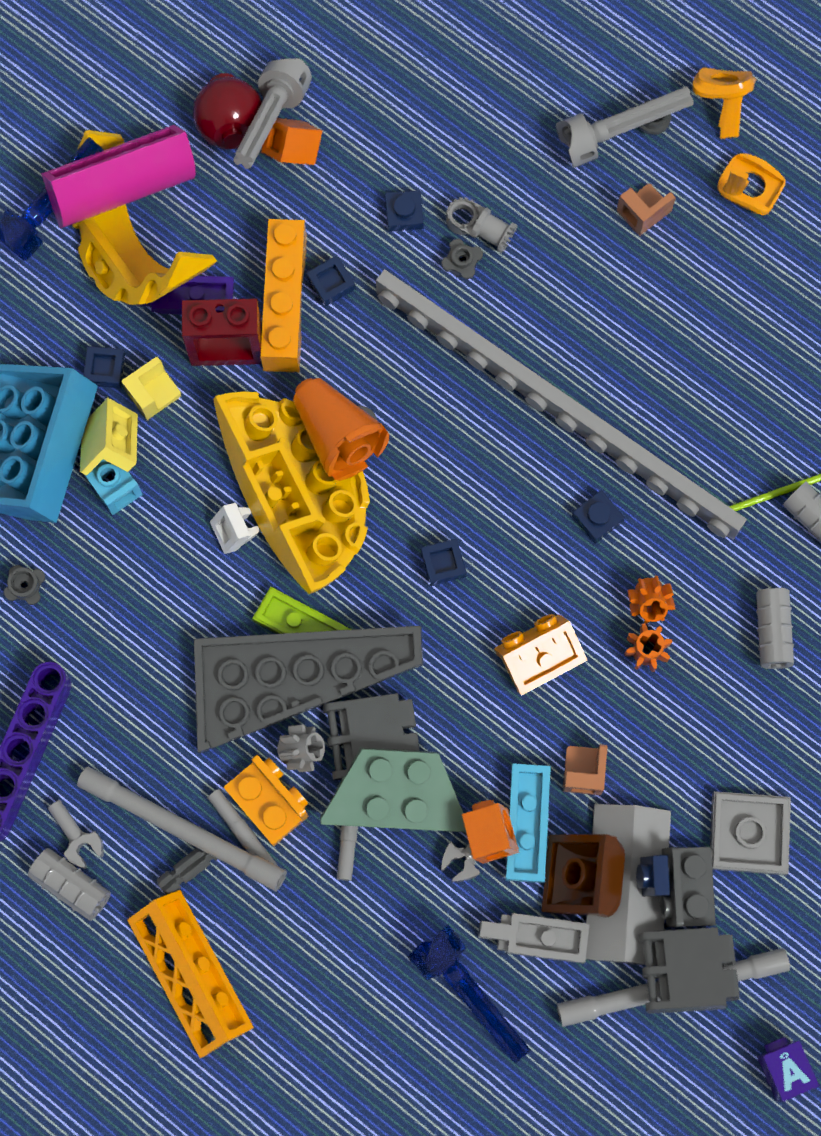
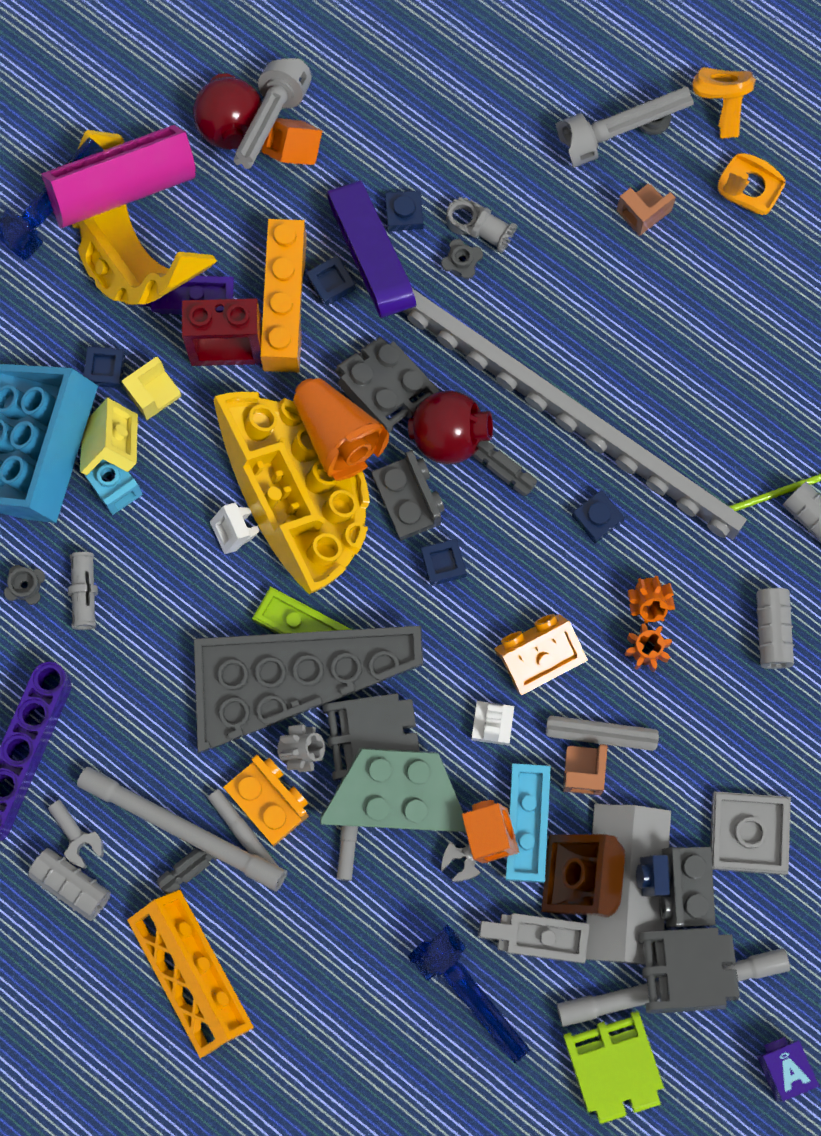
none -> light grey pin [68,552,98,630]
none -> dark purple beam [326,180,416,319]
none -> dark grey plate [335,337,440,433]
none -> dark grey bracket [371,450,445,541]
none -> dark red brick [408,390,493,464]
none -> white tile [471,701,514,746]
none -> dark grey axle [473,441,537,496]
none -> light grey axle [546,716,659,751]
none -> lime plate [563,1011,664,1124]

